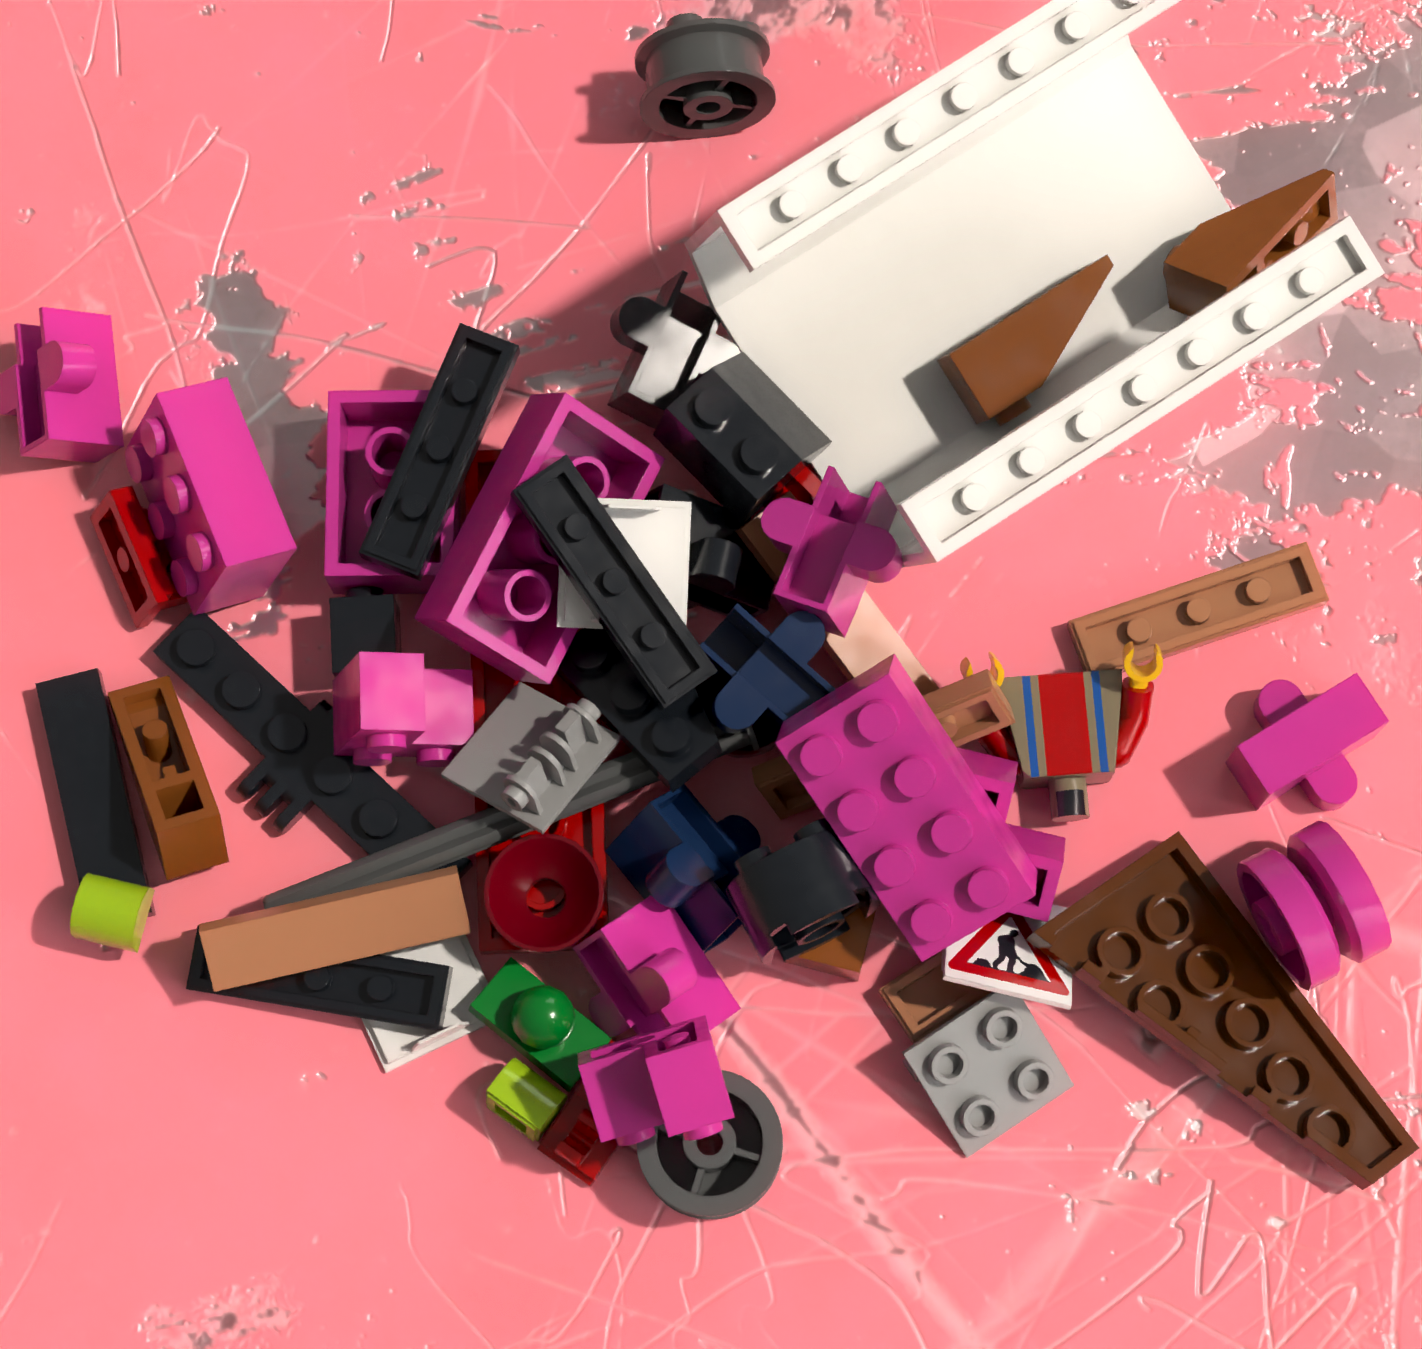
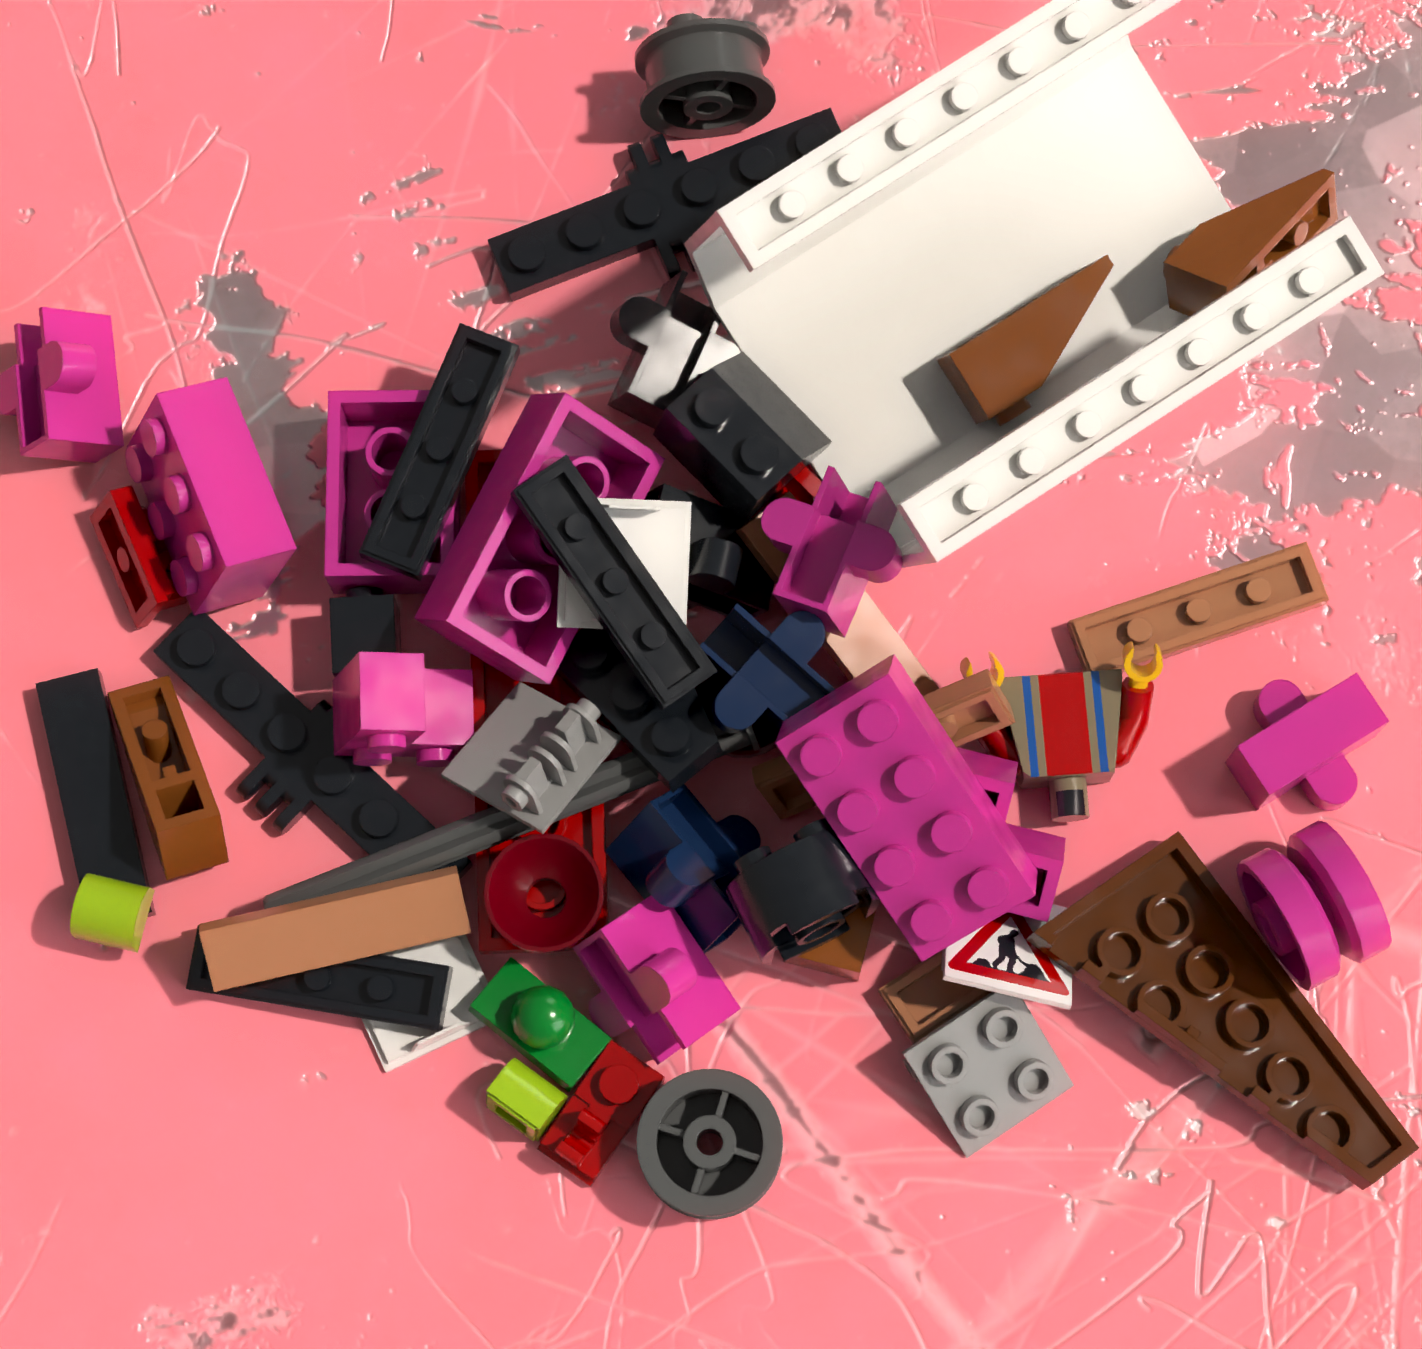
dark pink brick [577,1015,735,1146] -> none
none -> black hinge [488,107,841,302]

